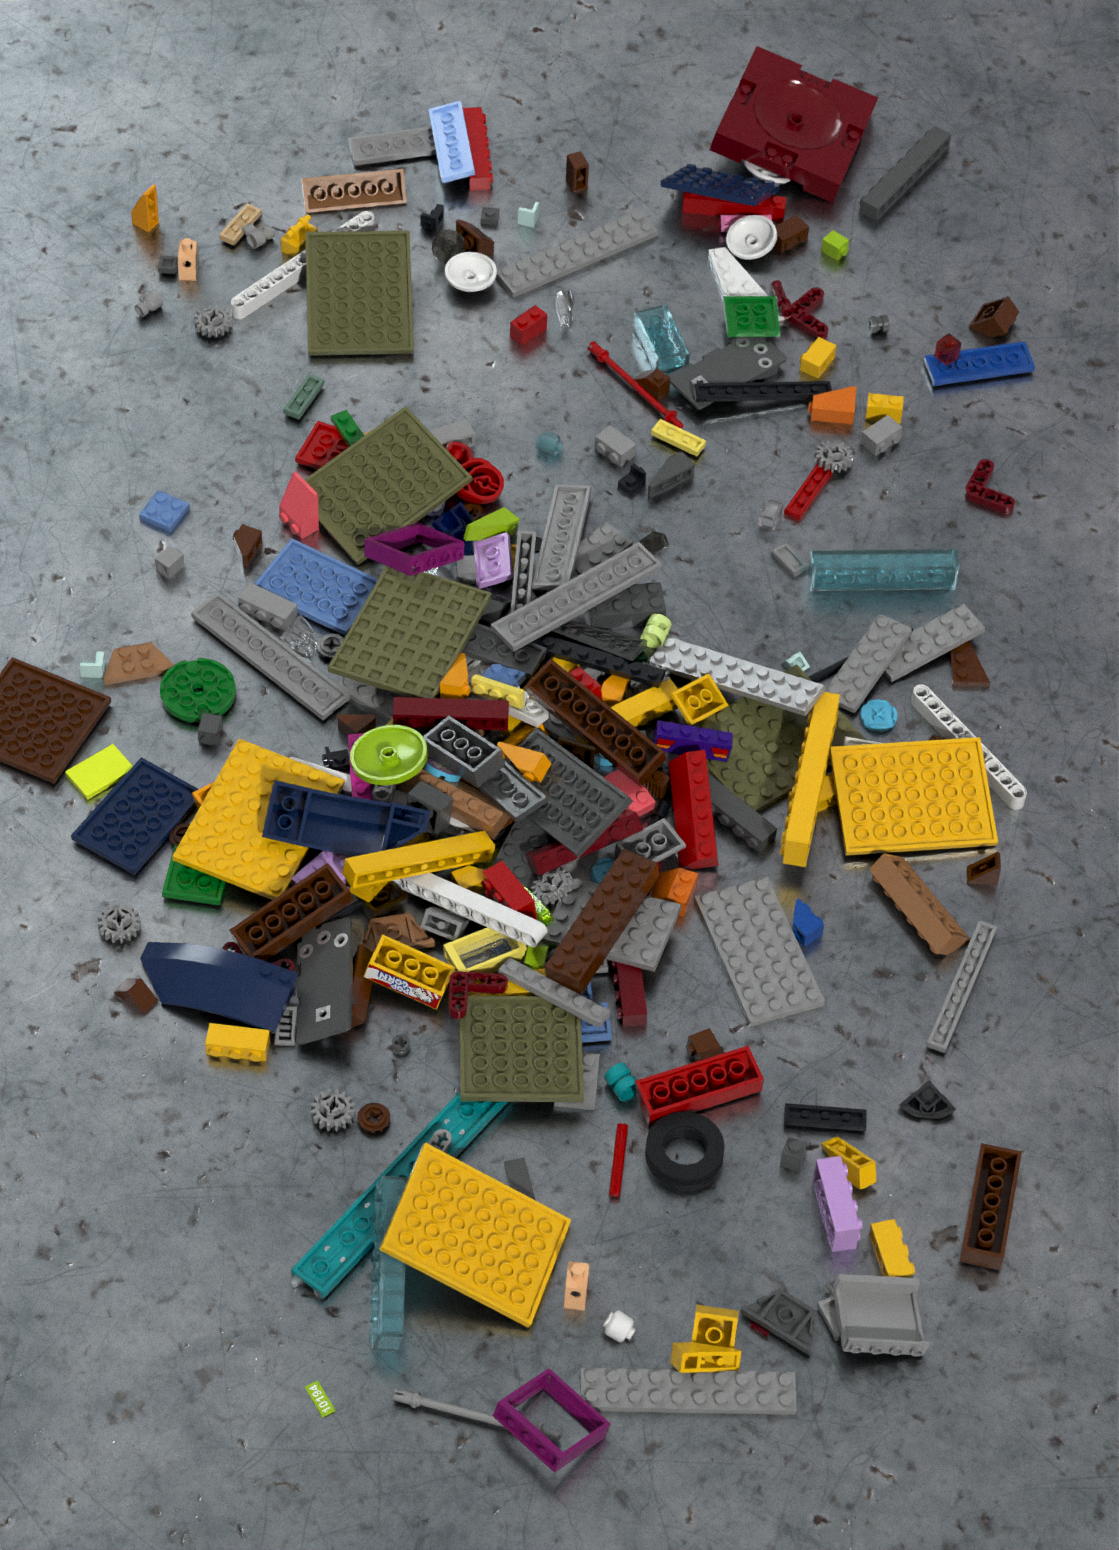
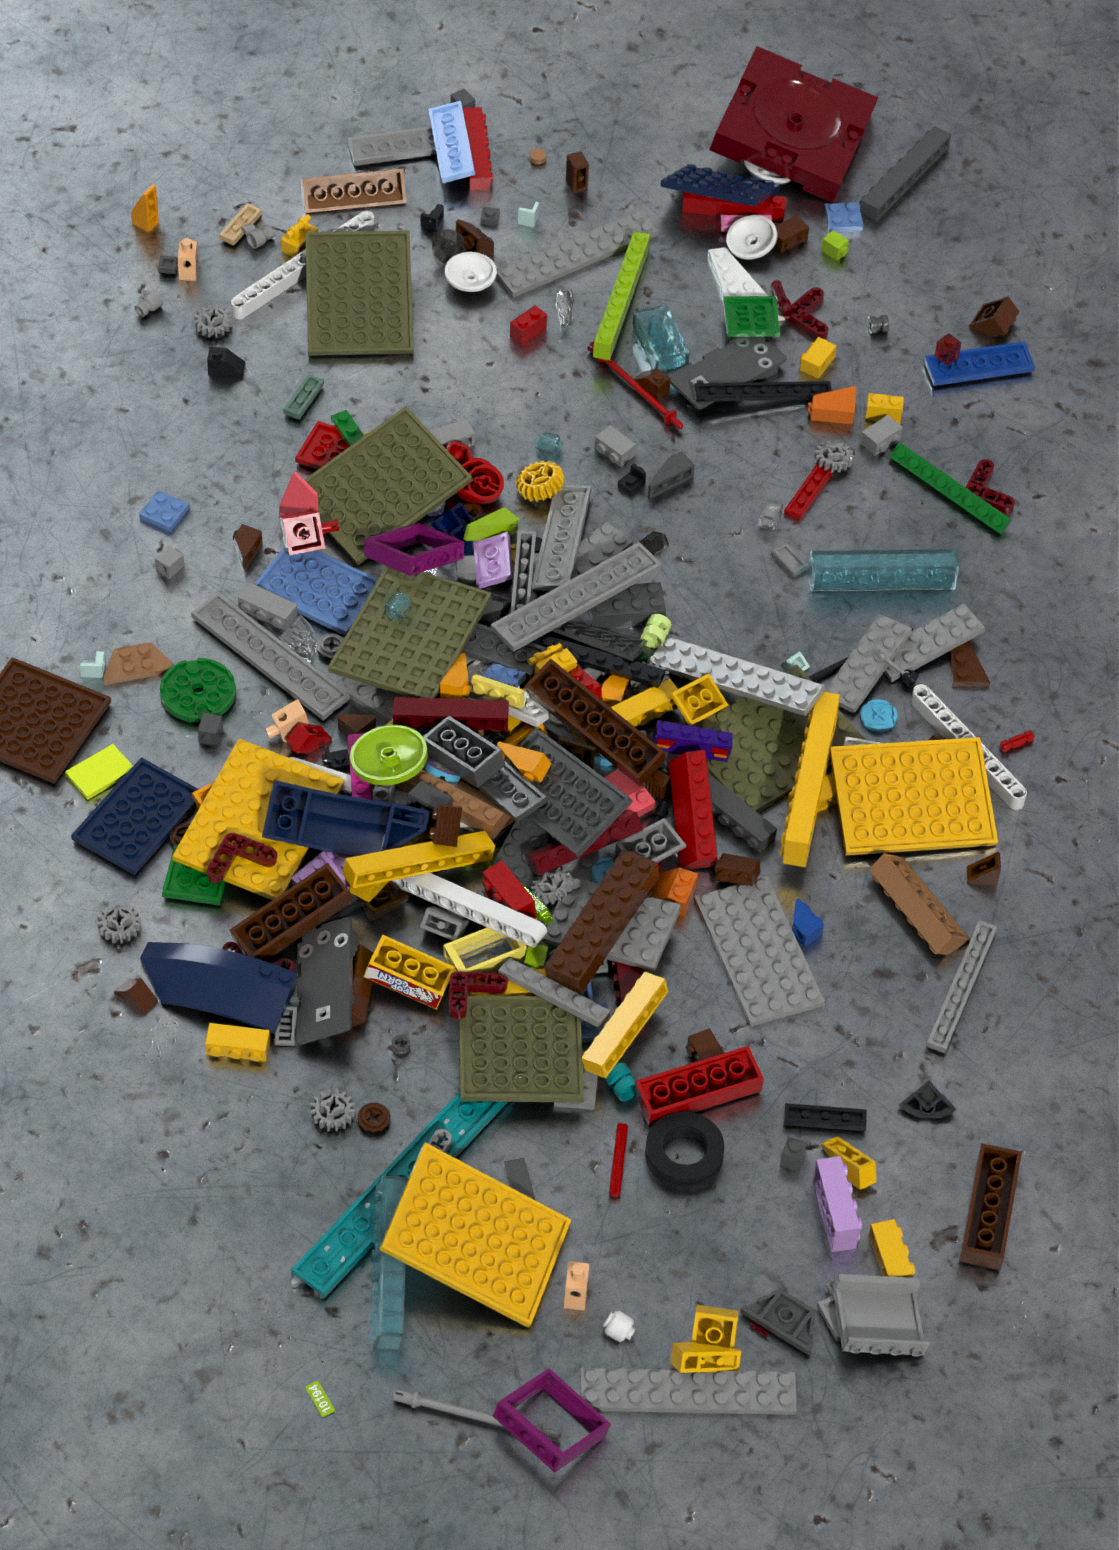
medium nougat wing [362,913,435,953] -> none
yellow slope [451,865,485,894] -> none
light yellow plate [651,419,706,456] -> none
none -> black slope [207,347,245,377]
none -> dark red beam [207,833,278,883]
none -> light nougat torso [265,699,309,742]
none -> brick [280,510,339,555]
none -> red slope [286,723,332,754]
none -> clear light blue head [384,592,412,621]
none -> reddish brown brick [429,803,462,847]
none -> dark grey brick [450,88,476,108]
none -> yellow gear [516,460,565,502]
none -> yellow brick [528,643,577,676]
none -> medium nougat tile [529,148,546,165]
none -> yellow brick [582,972,669,1078]
none -> lime brick [593,231,651,361]
none -> reddish brown brick [715,853,761,886]
none -> medium blue plate [824,202,863,233]
none -> hinge [879,653,918,686]
none -> green plate [889,442,1012,535]
none -> red axle [999,730,1035,752]

